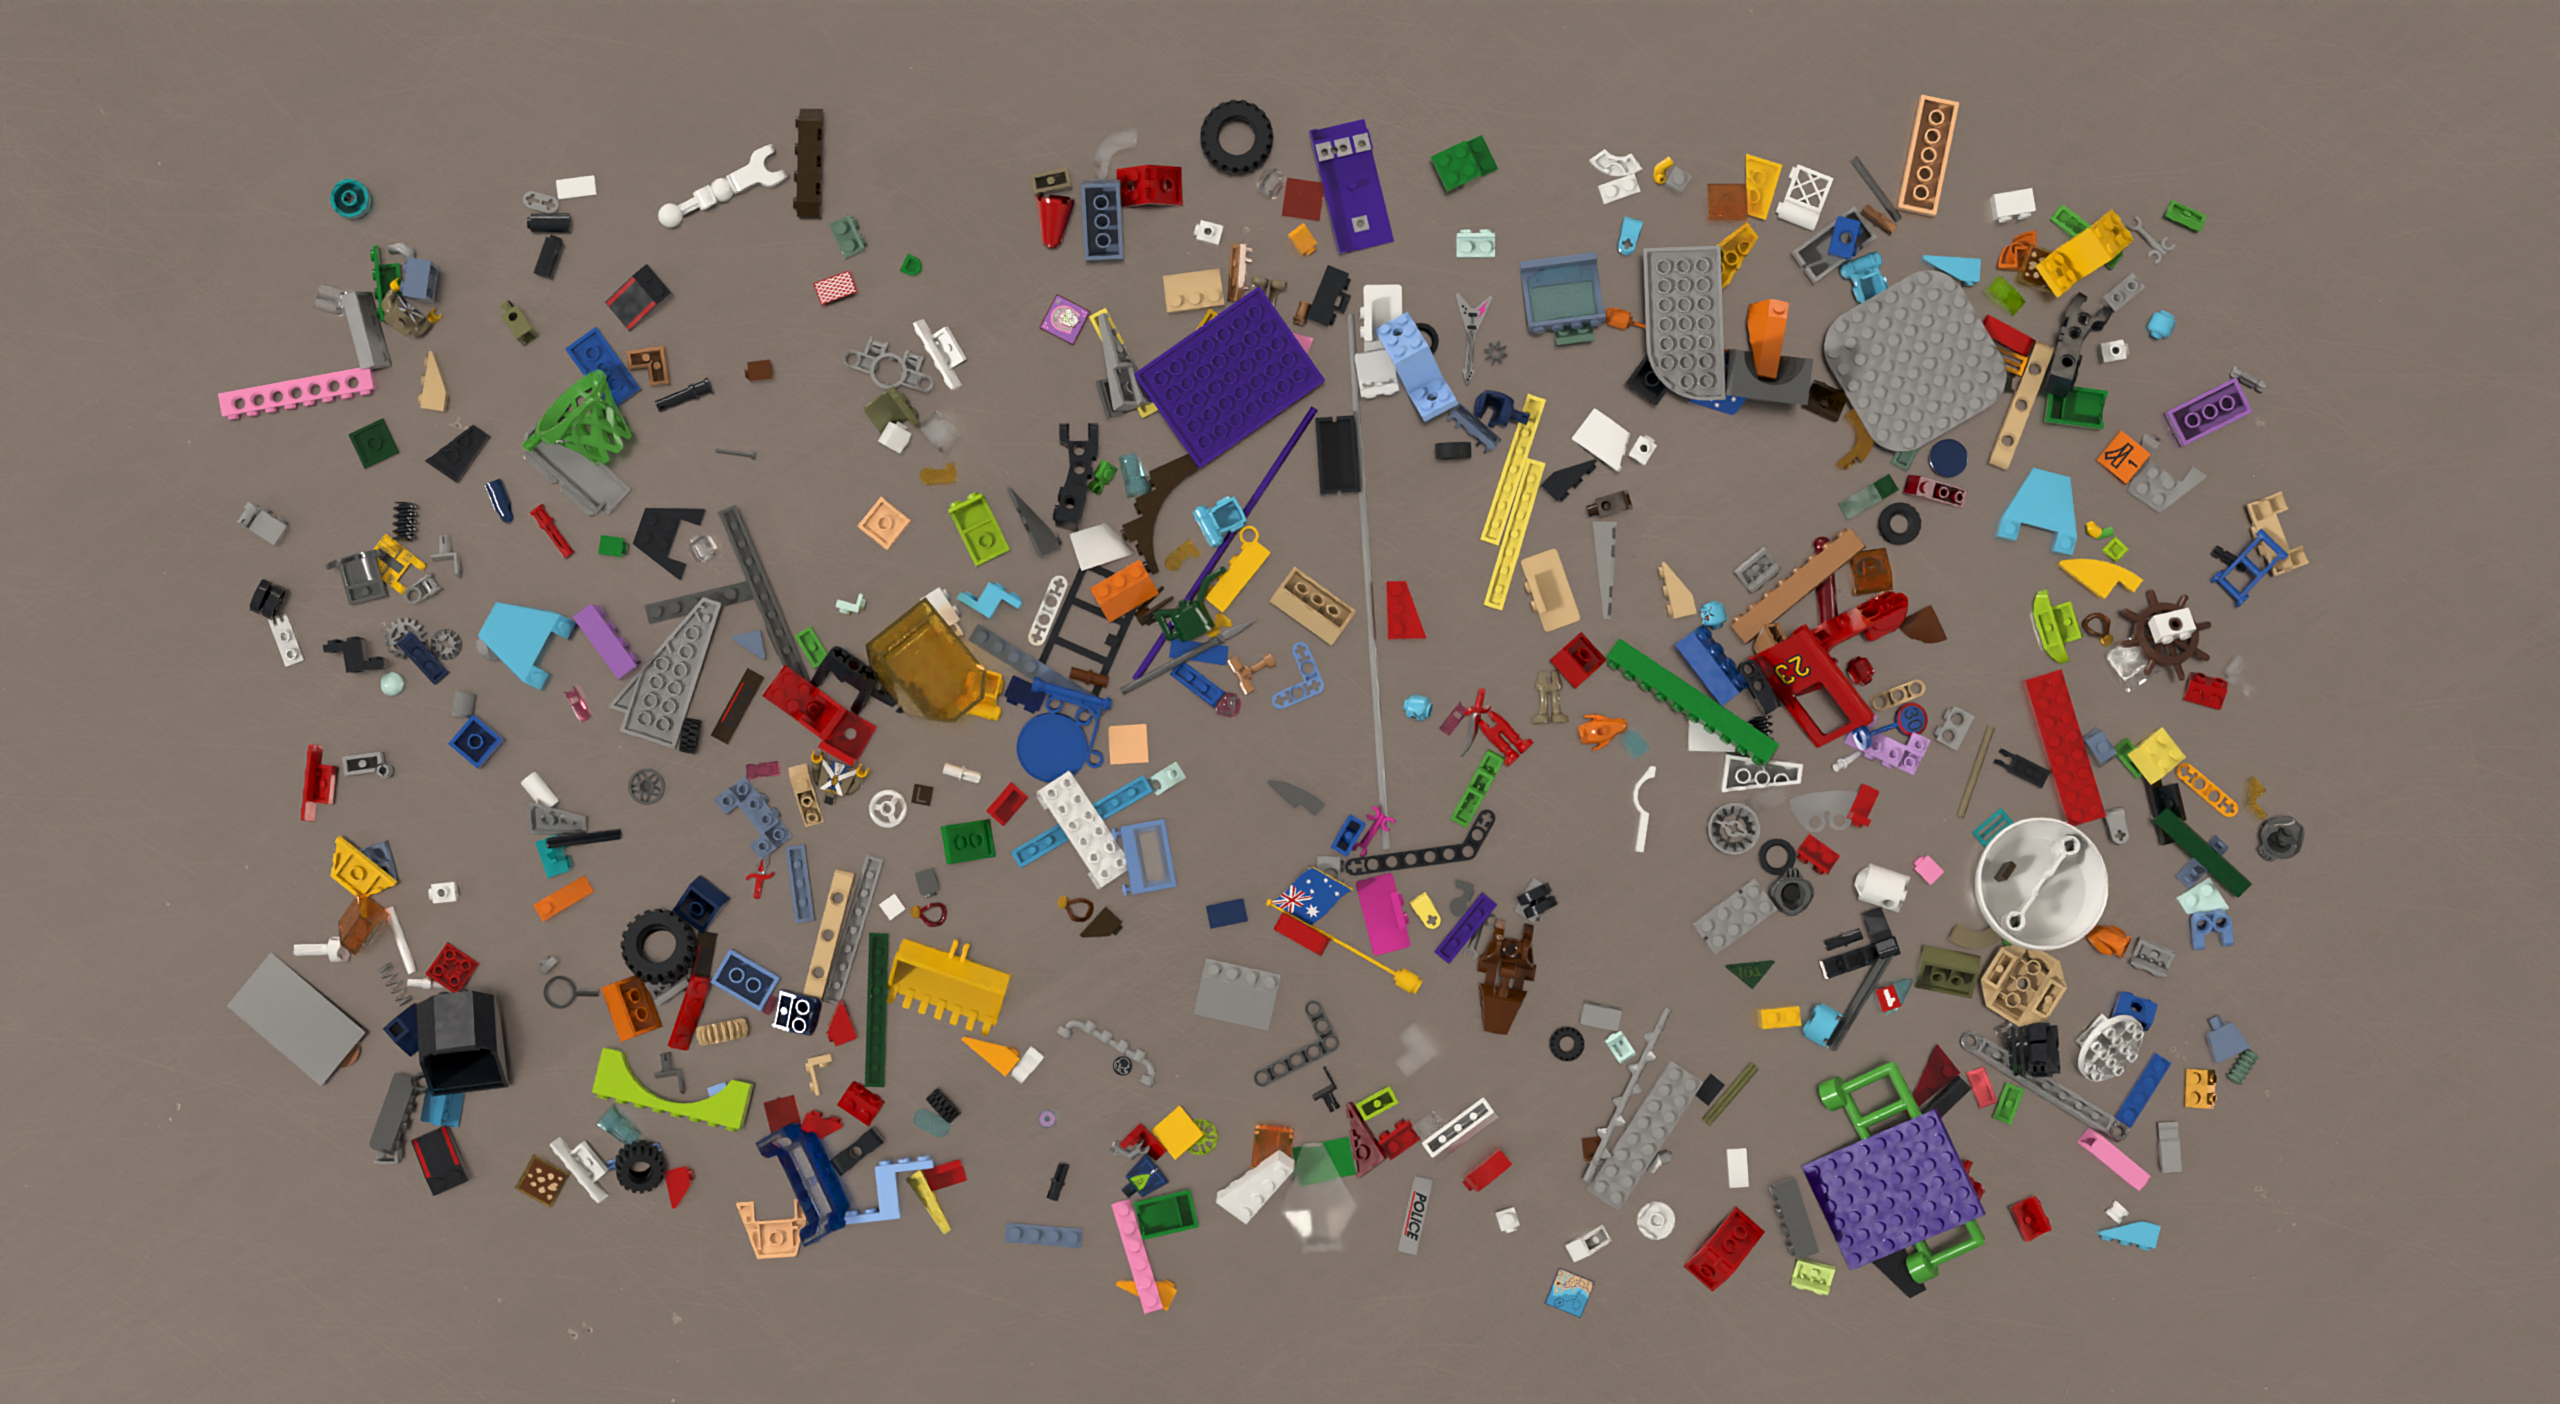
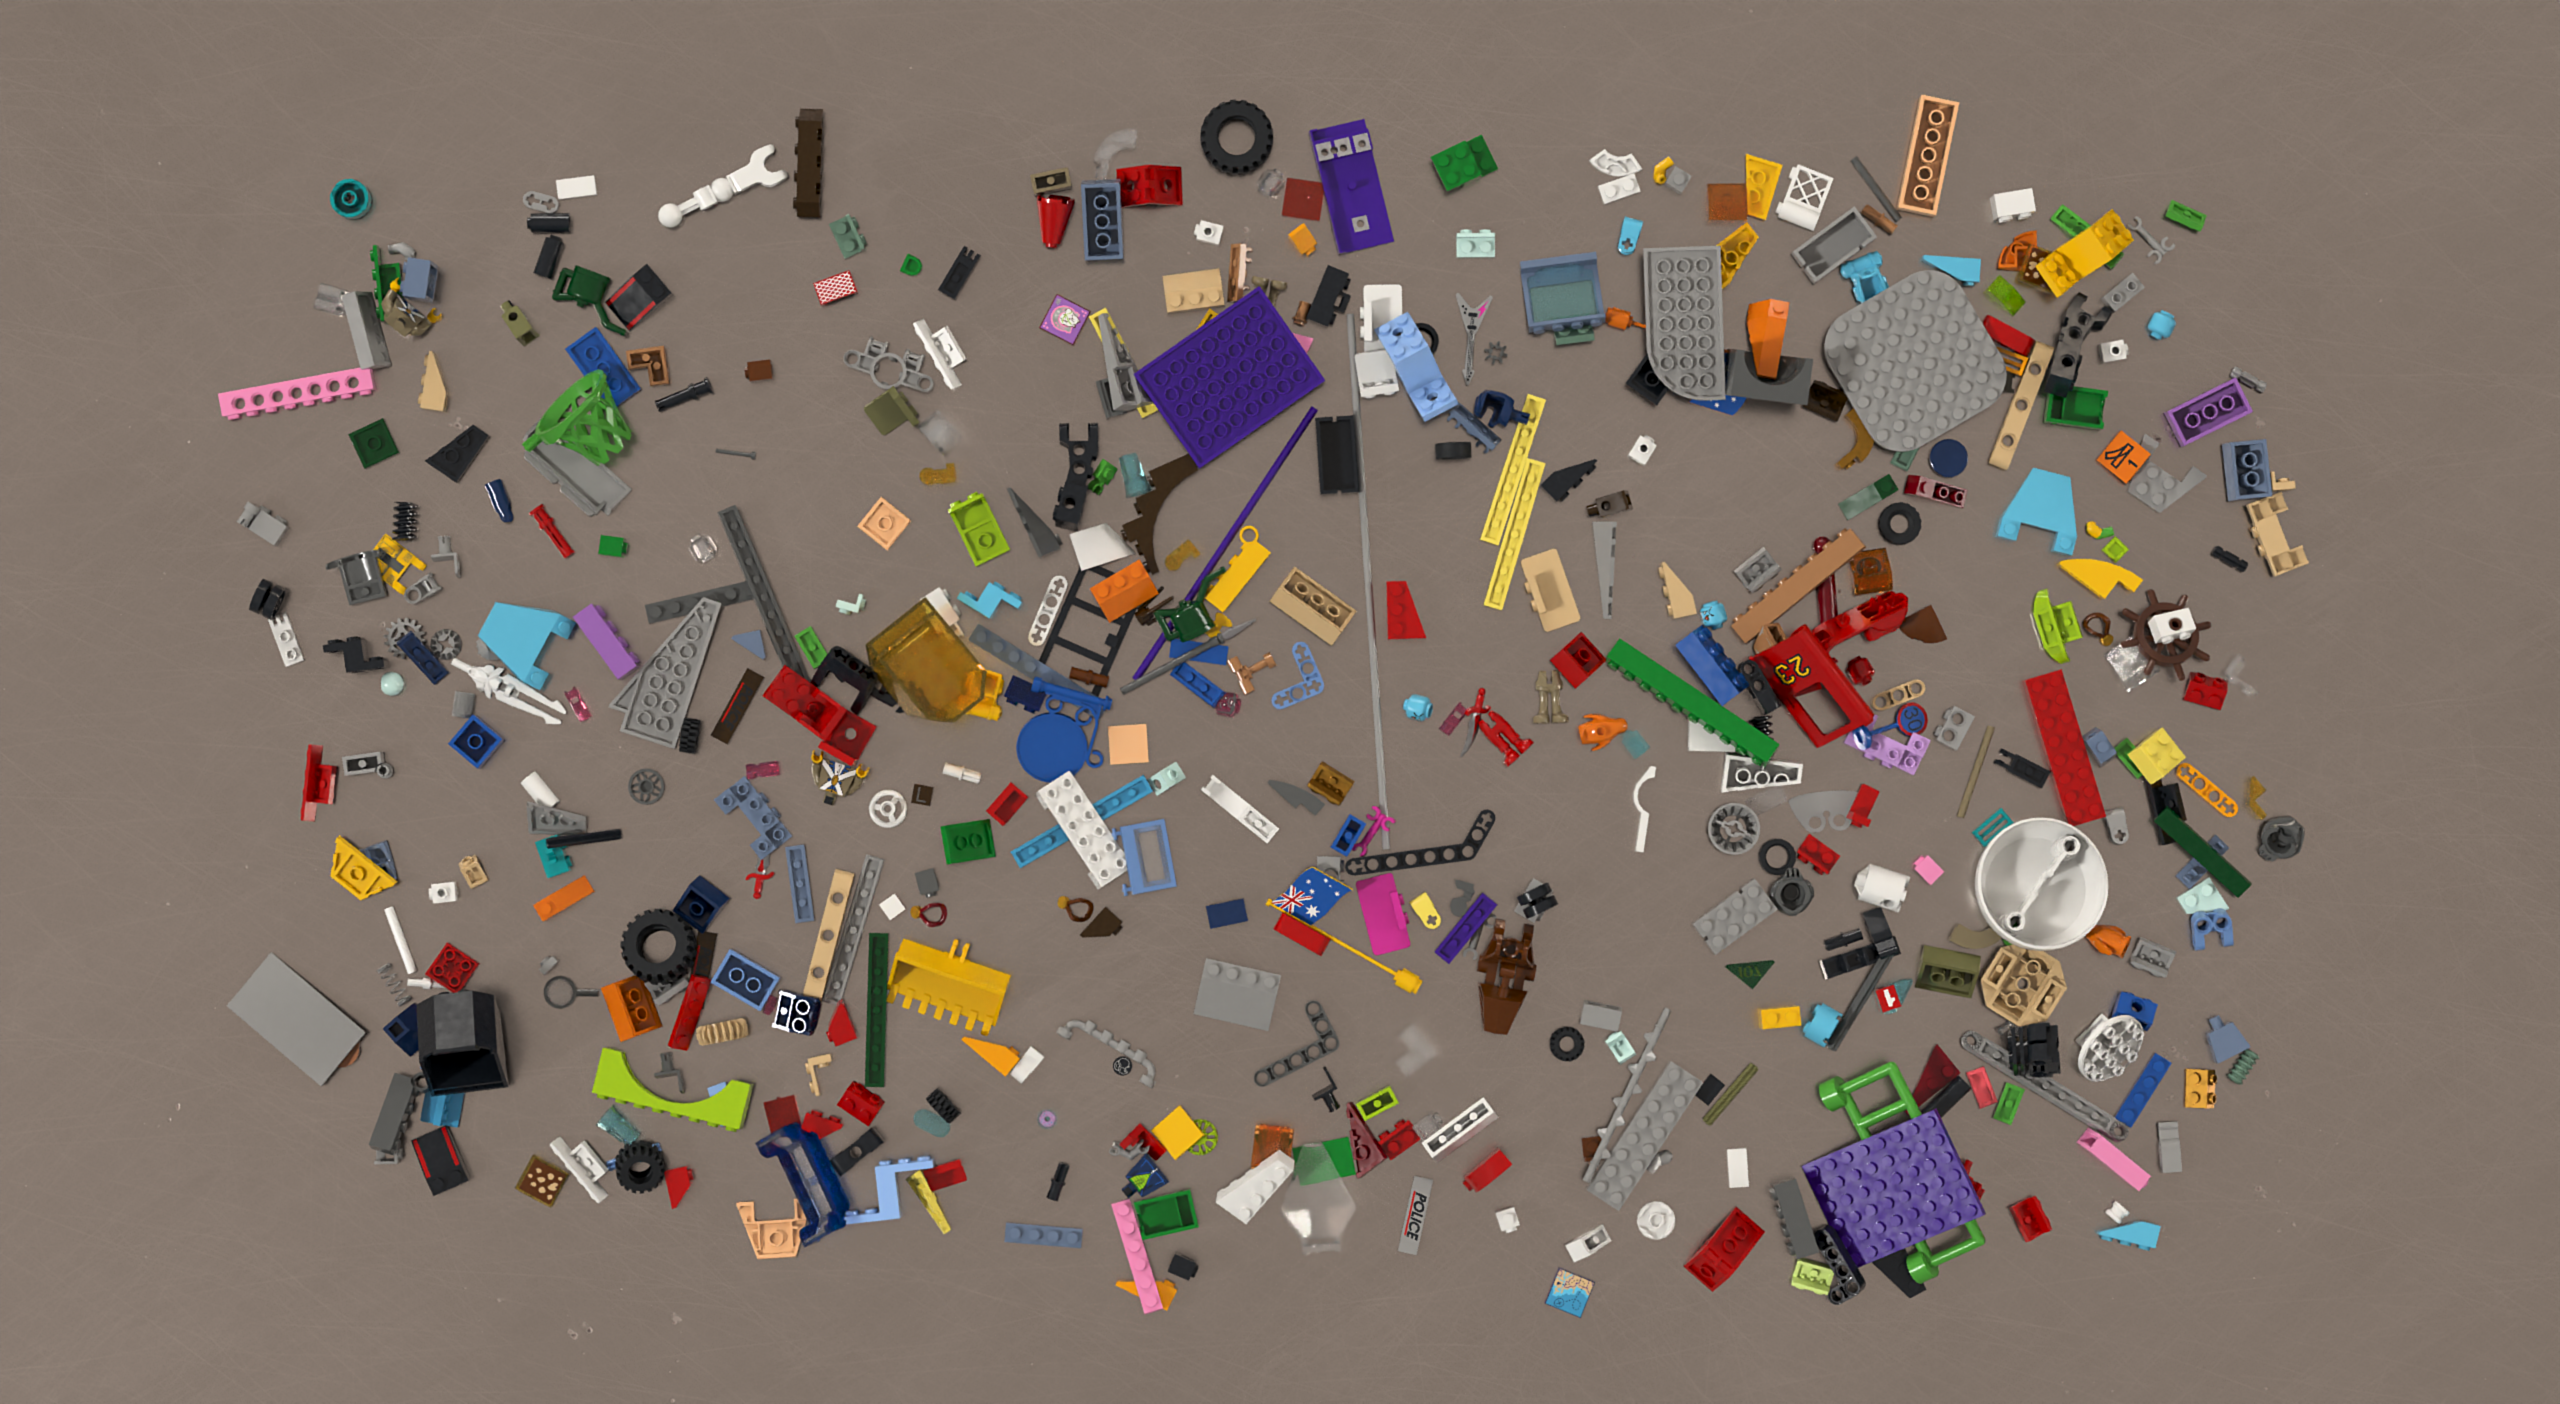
white piece [293,936,350,962] -> none
clear orange slope [338,892,390,956] -> none
black wing [633,508,706,580] -> none
tan slope [788,763,824,827] -> none
white brick [878,421,911,453] -> none
medium azure piece [1192,496,1247,547] -> none
bright green slope [1450,749,1505,828] -> none
white slope [1572,408,1630,472] -> none
blue brick [1827,216,1863,260] -> none
white bar [1833,751,1861,771] -> none
dark brown tile [1994,861,2016,882] -> none
blue piece [2211,529,2289,607] -> none
none -> white sword [451,658,566,724]
none -> tan bracket [459,855,488,889]
none -> dark green piece [552,265,627,336]
none -> black hinge [938,246,981,300]
none -> black brick [1168,1252,1199,1281]
none -> white piece [1200,775,1279,843]
none -> pearl gold bracket [1307,761,1355,806]
none -> black beam [1814,1225,1866,1305]
none -> sand blue slope [2222,439,2272,501]
none -> tan bracket [2270,471,2295,492]

